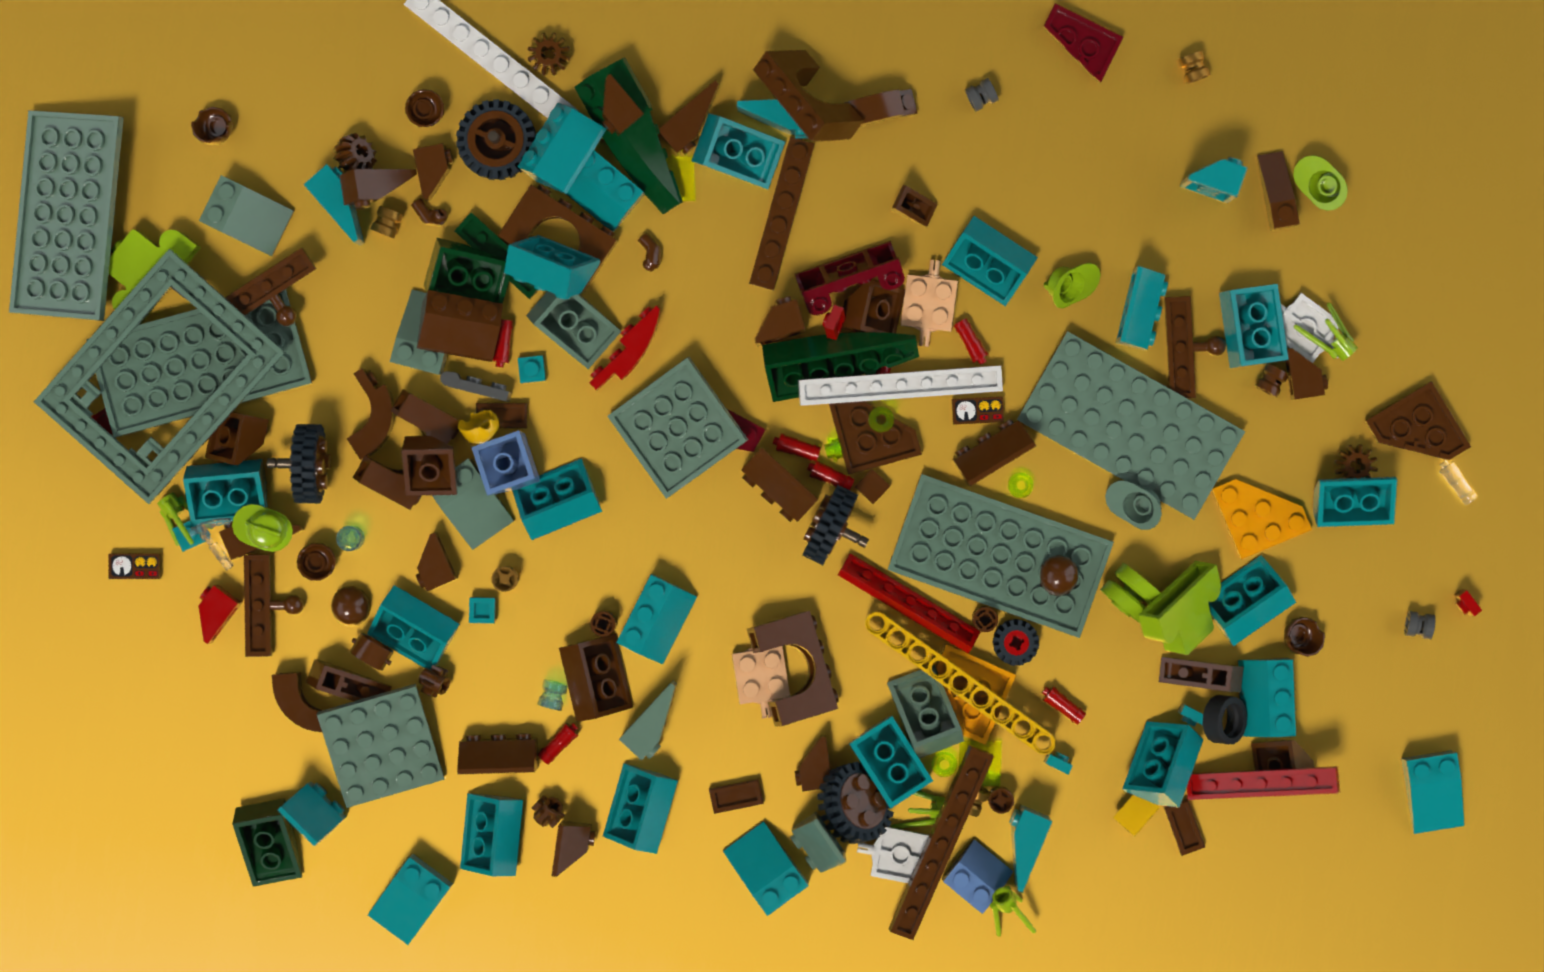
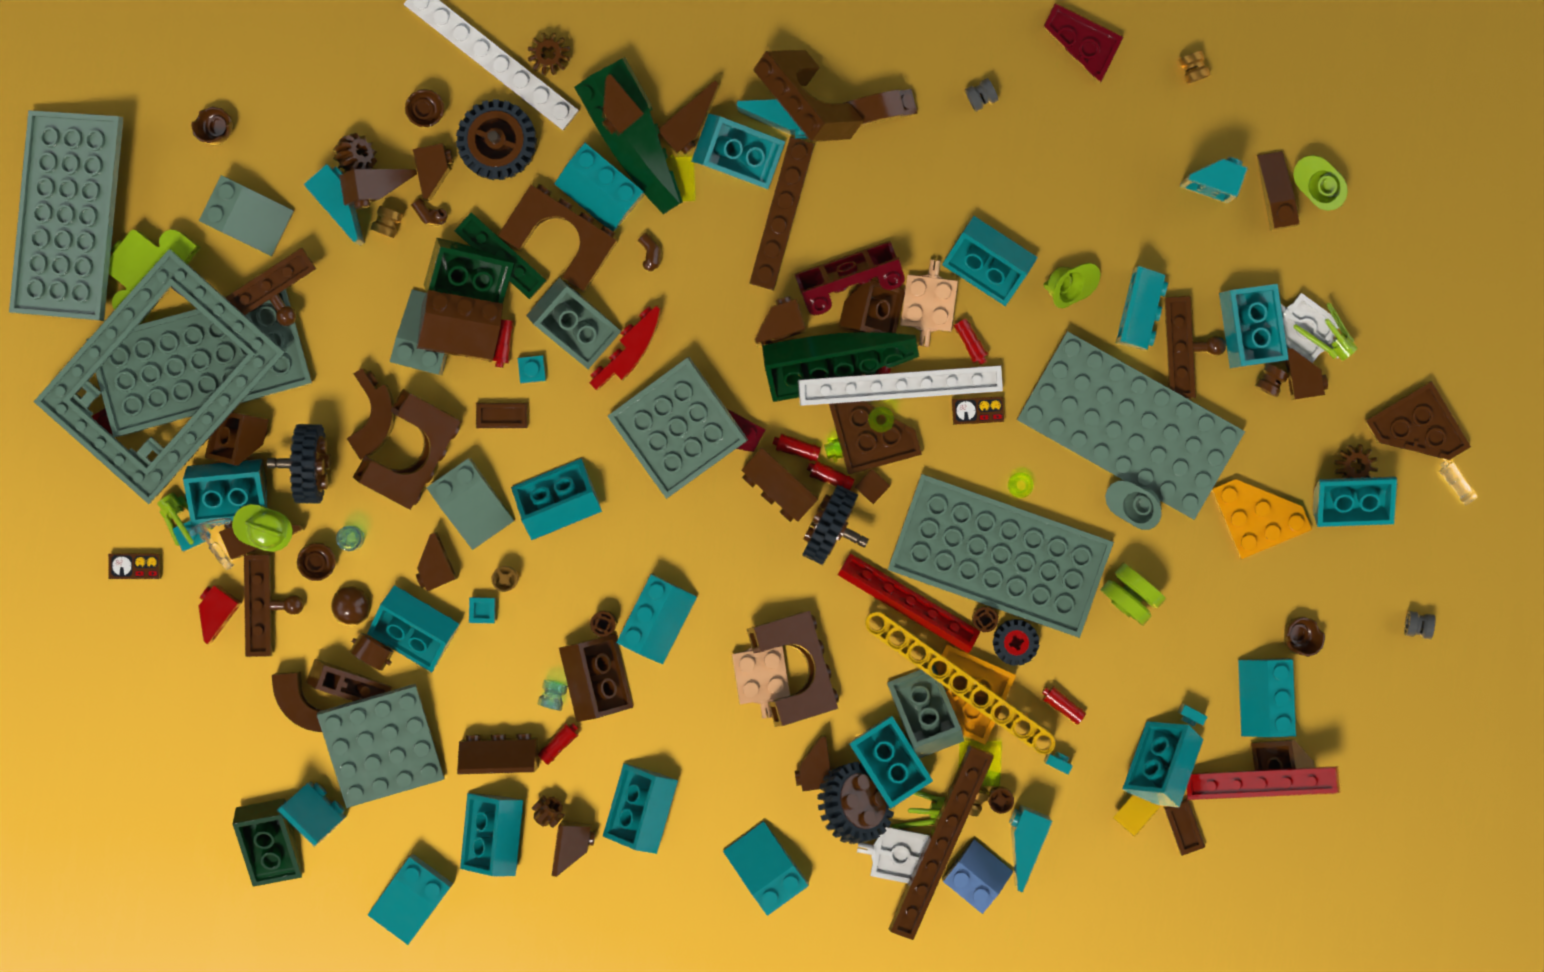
reddish brown slope [401,436,457,496] -> none
reddish brown gear [419,665,450,698] -> none
dark grey hinge [440,371,512,402] -> none
yellow hair [457,410,499,444] -> none
medium blue slope [471,430,540,496] -> none
teal slope [504,235,600,299] -> none
teal slope [518,103,607,194] -> none
sand green slope [619,680,677,760] -> none
reddish brown tile [709,778,764,814] -> none
sand green slope [790,811,846,873] -> none
red plate [823,305,846,340] -> none
reddish brown slope [891,185,938,227] -> none
clear neon green plate [932,751,957,777] -> none
reddish brown slope [952,419,1036,486] -> none
lime plant [990,885,1036,936] -> none
reddish brown hair [1040,555,1078,596] -> none
lime brick [1138,561,1221,655] -> none
reddish brown slope [1159,657,1244,692] -> none
black tyre [1202,695,1247,744] -> none
teal slope [1208,555,1296,646] -> none
teal slope [1401,750,1464,834] -> none
red plate [1454,589,1482,617] -> none

